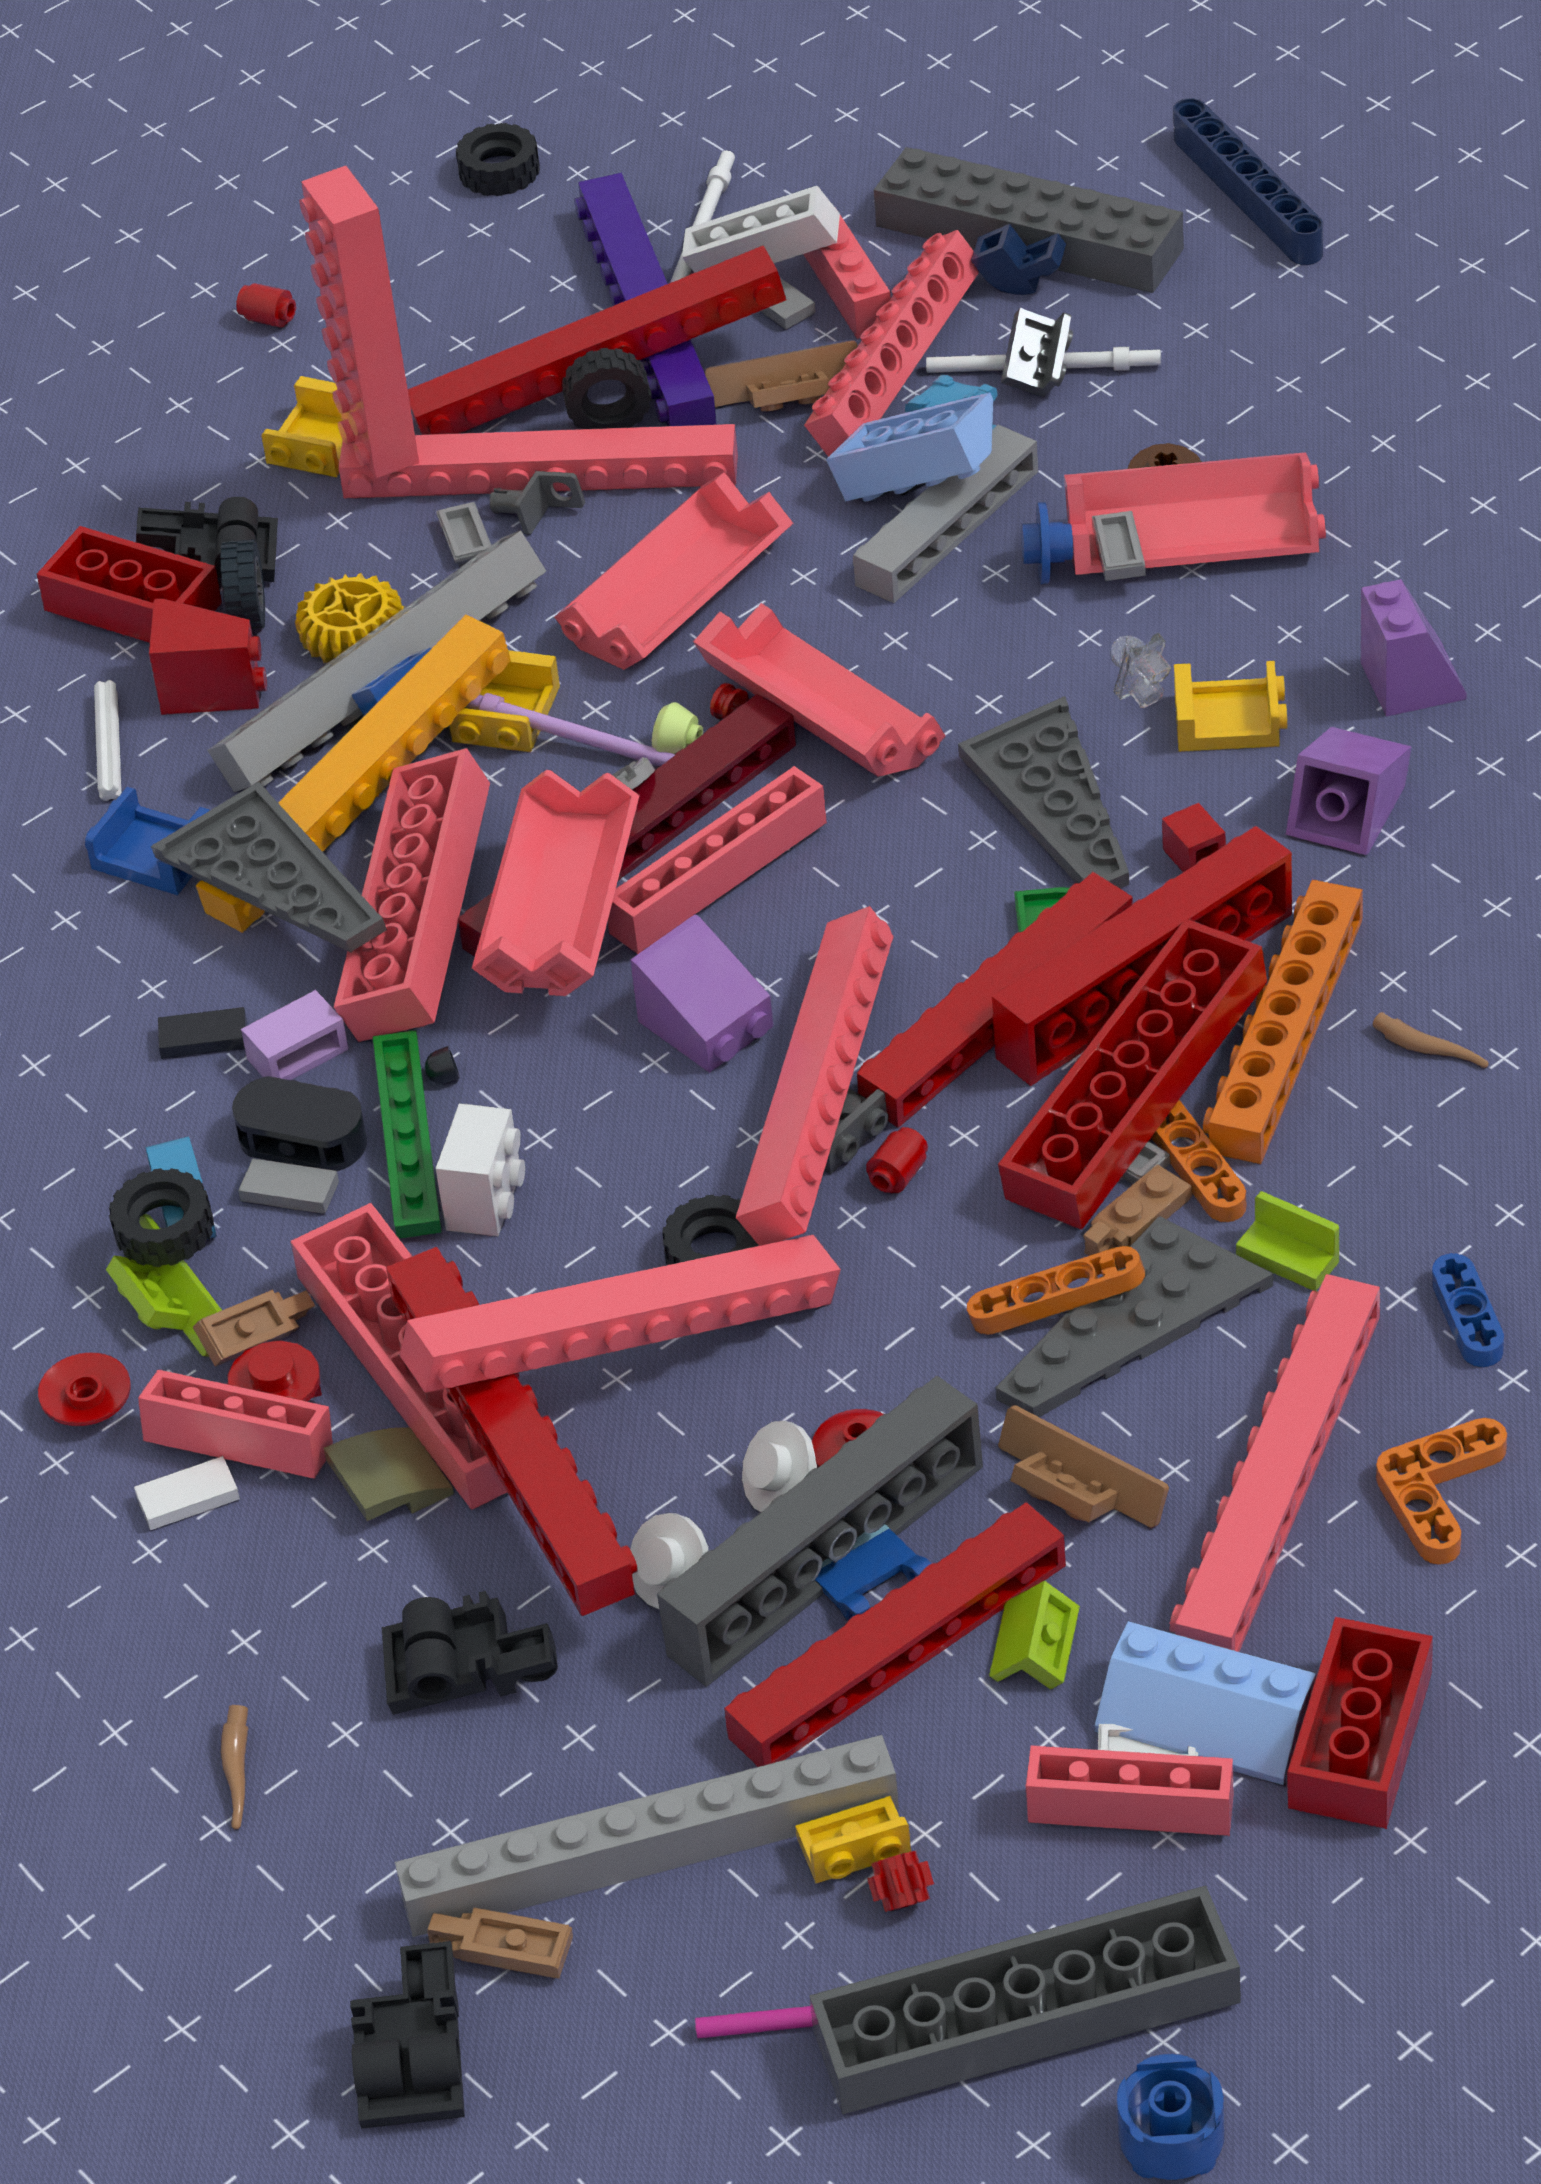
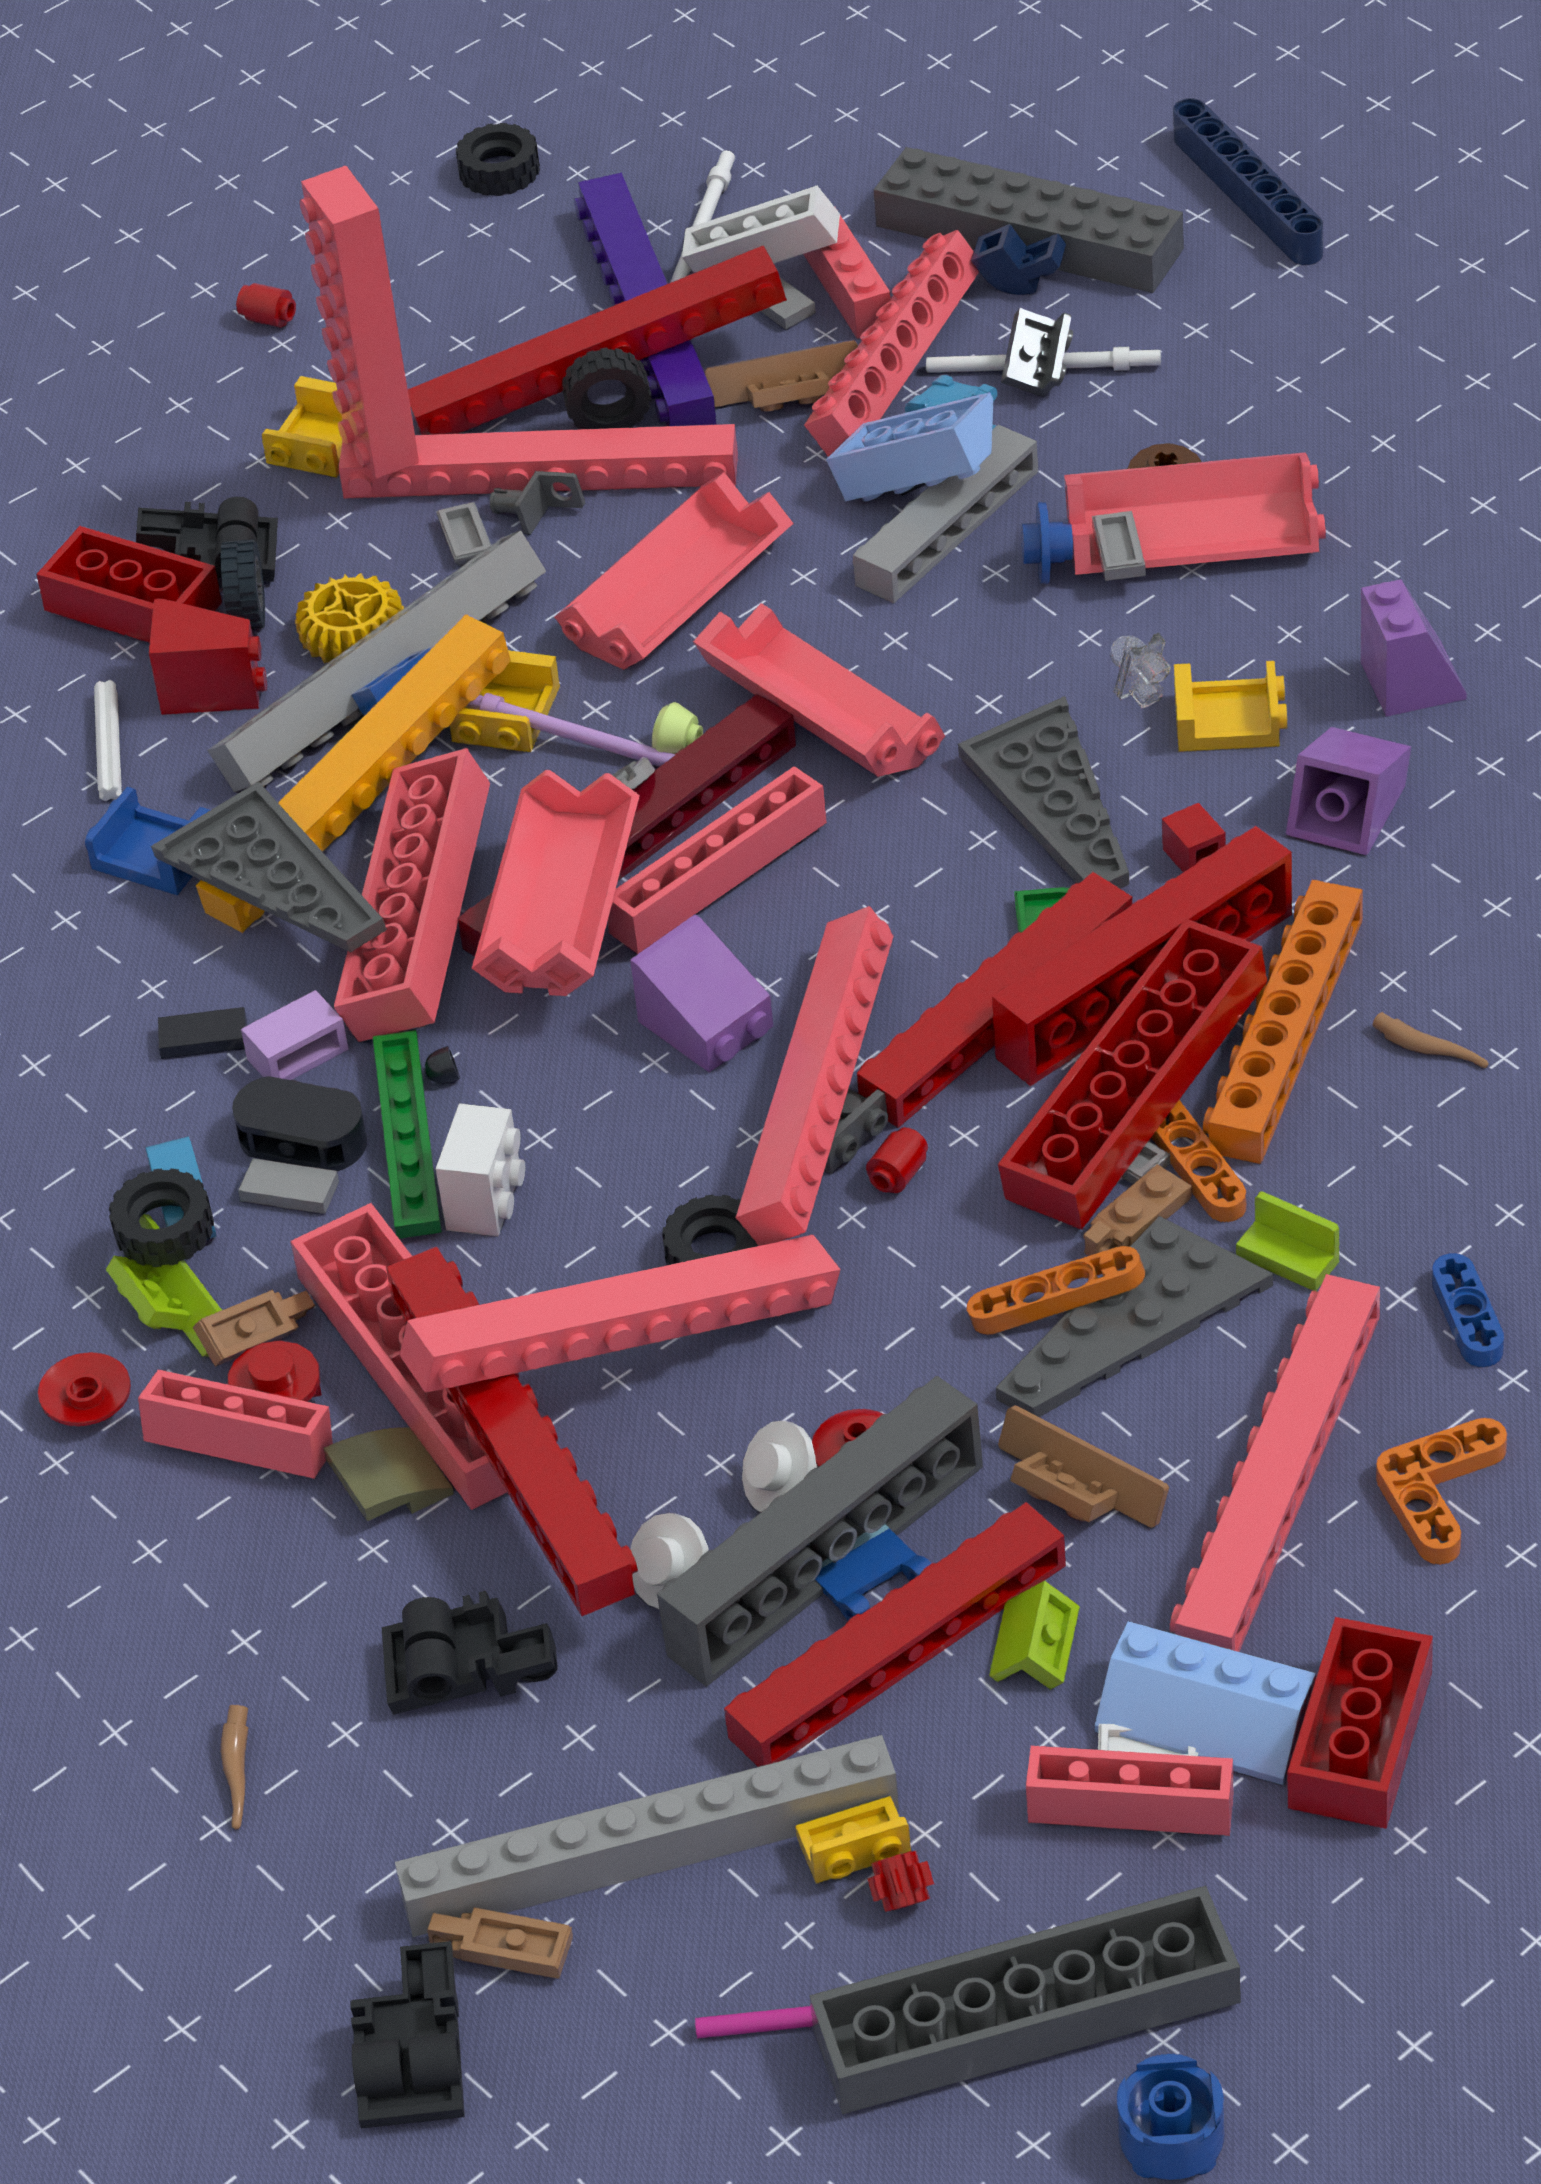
white tile [134,1456,240,1530] -> none
red bush [710,683,749,719] -> none

